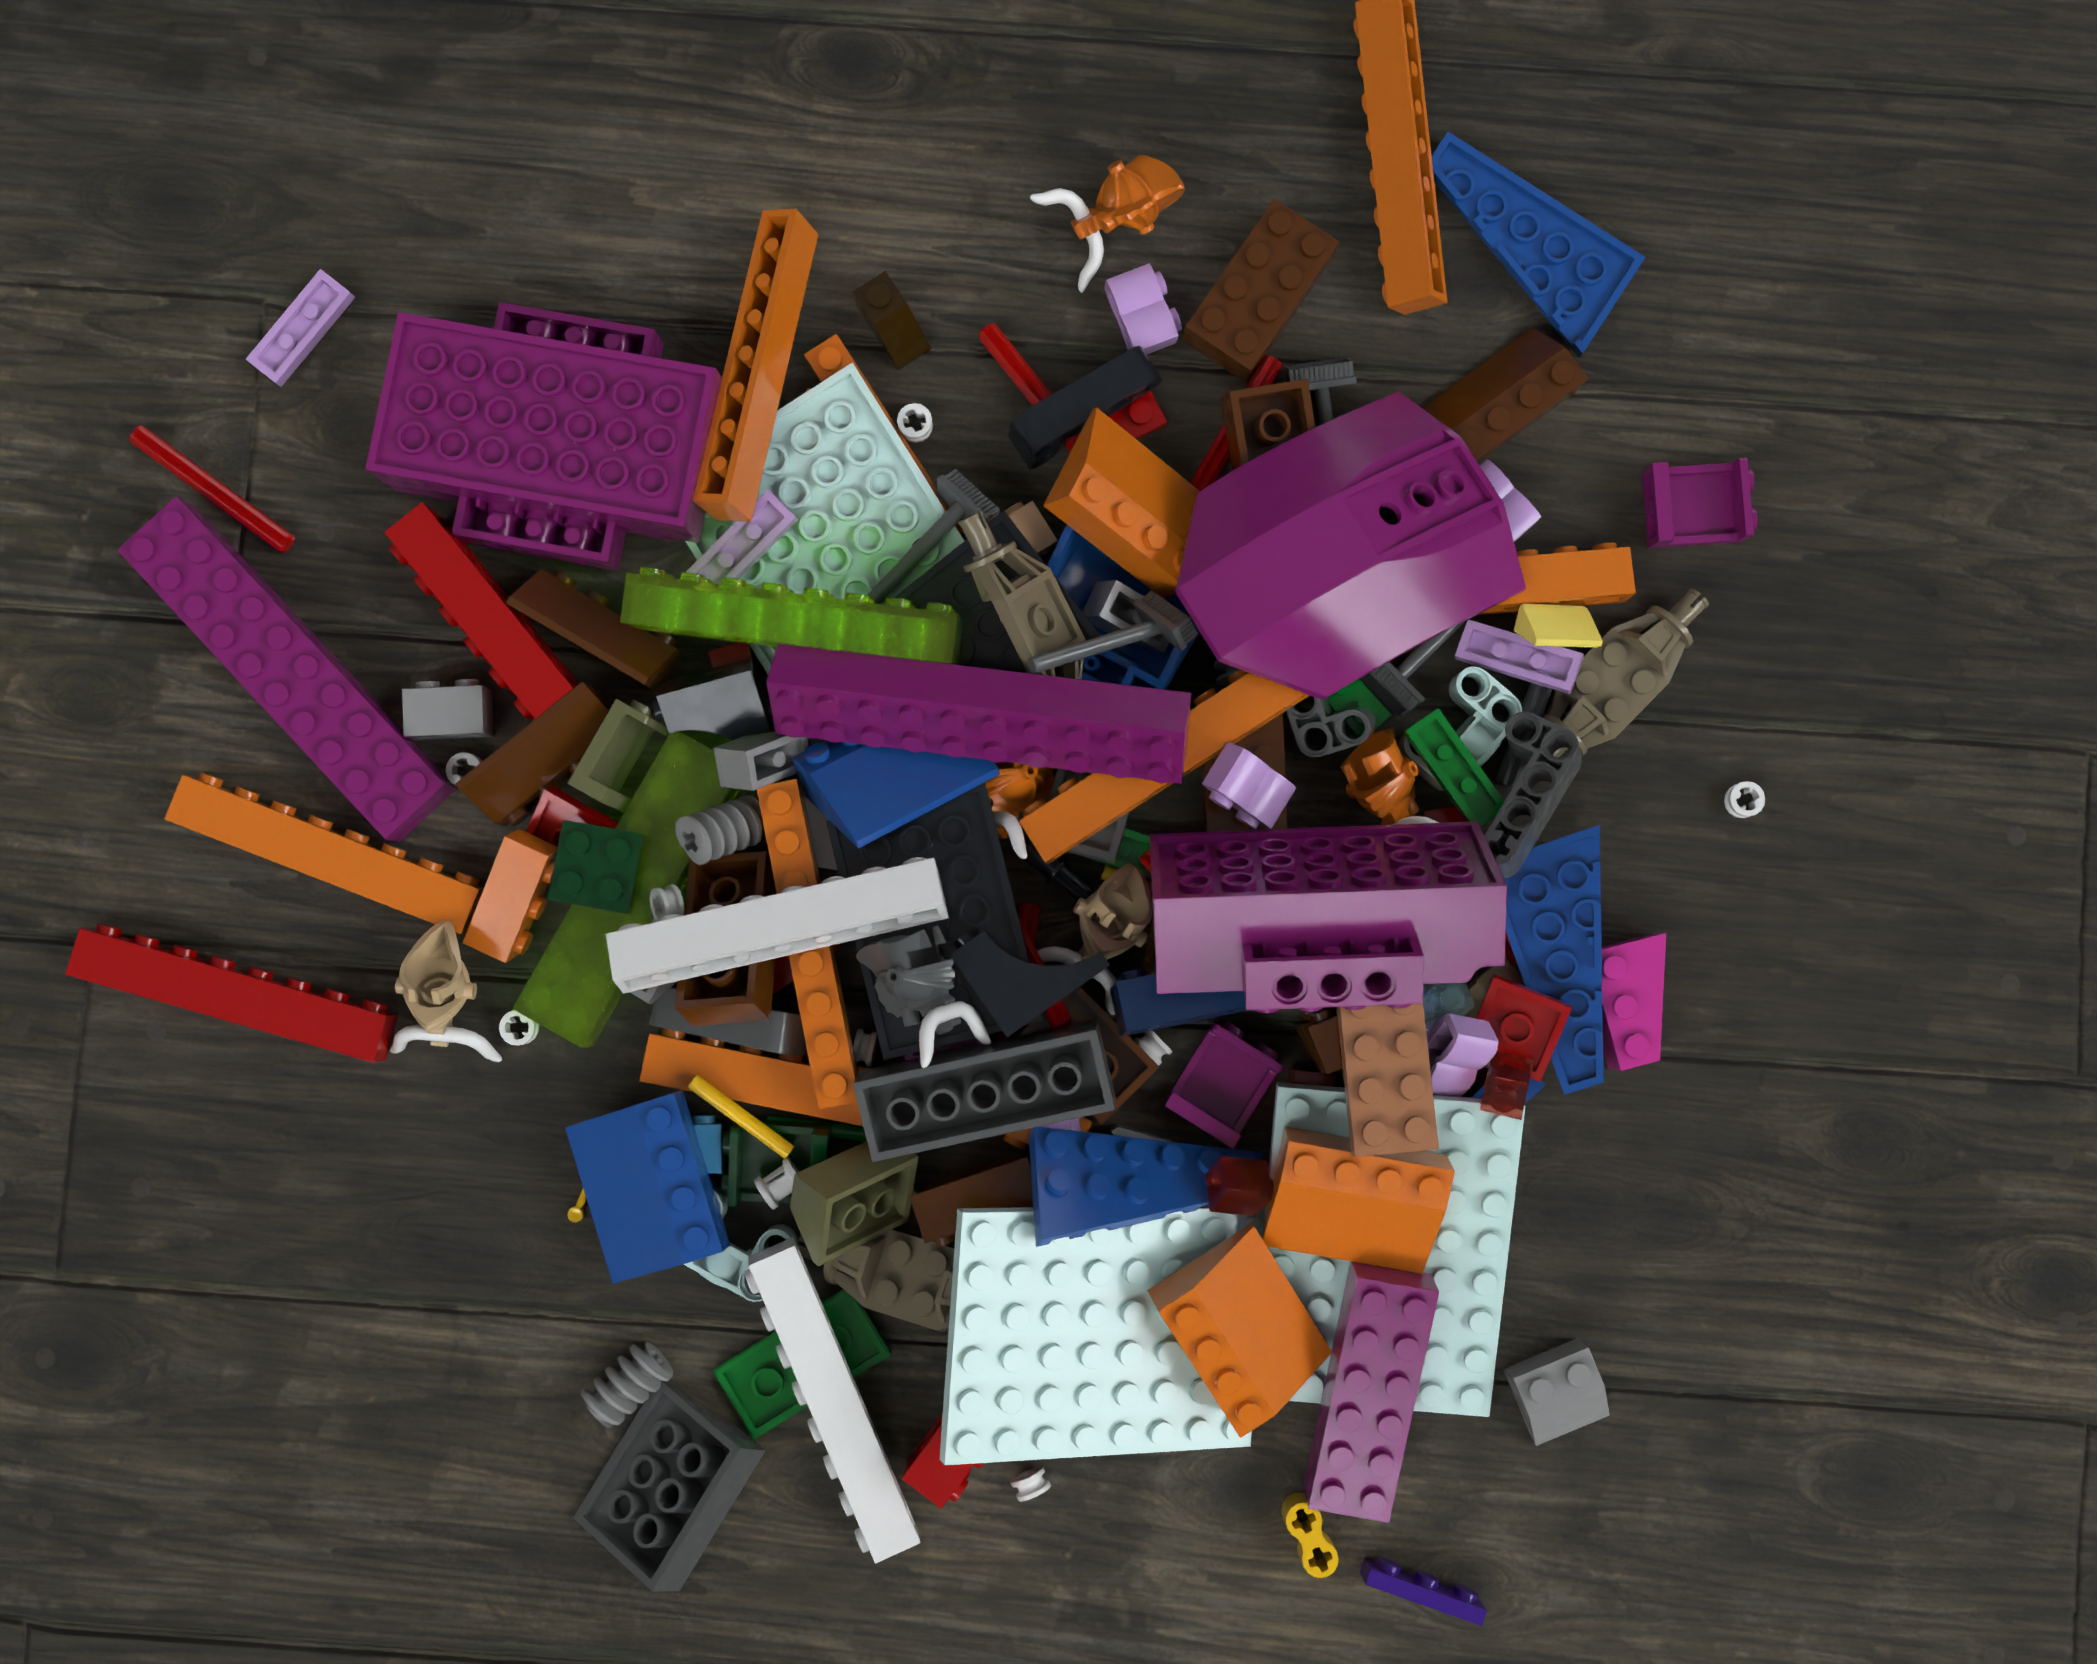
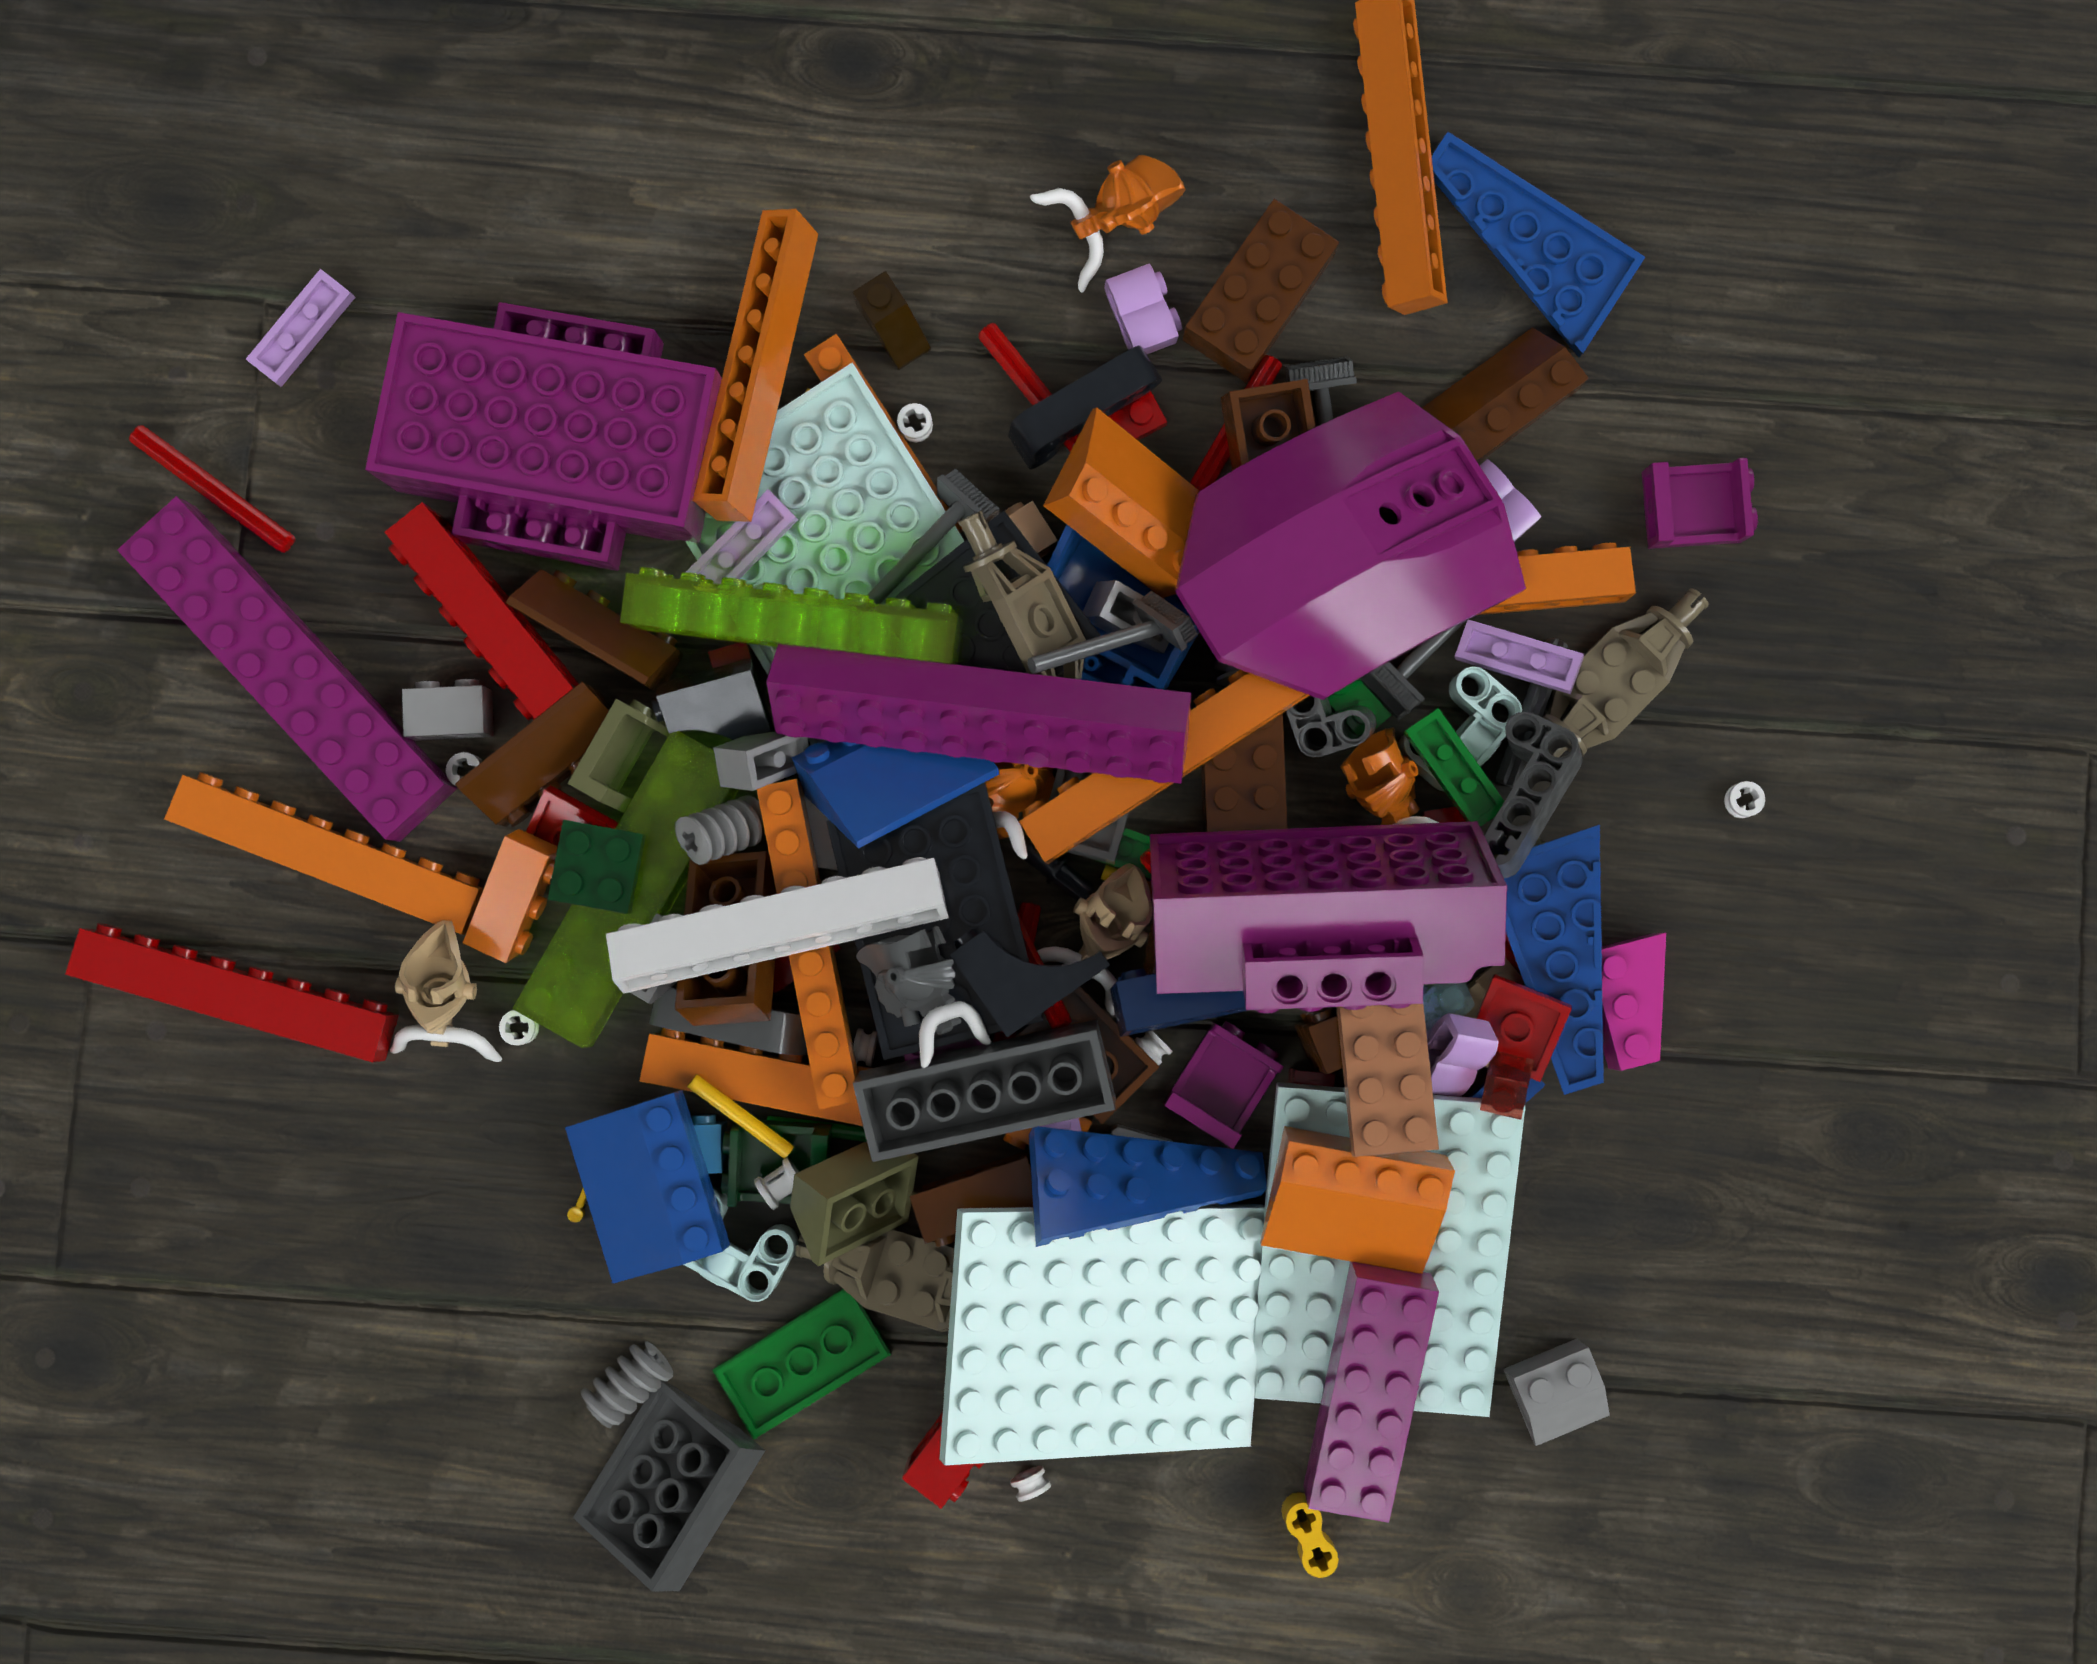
white bush [650,884,684,922] -> none
white brick [744,1237,921,1564] -> none
orange slope [1147,1223,1332,1438] -> none
lavender brick [1202,742,1296,830] -> none
clear red brick [1206,1156,1274,1217] -> none
dark purple plate [1360,1557,1487,1626] -> none
light yellow slope [1514,603,1603,648] -> none

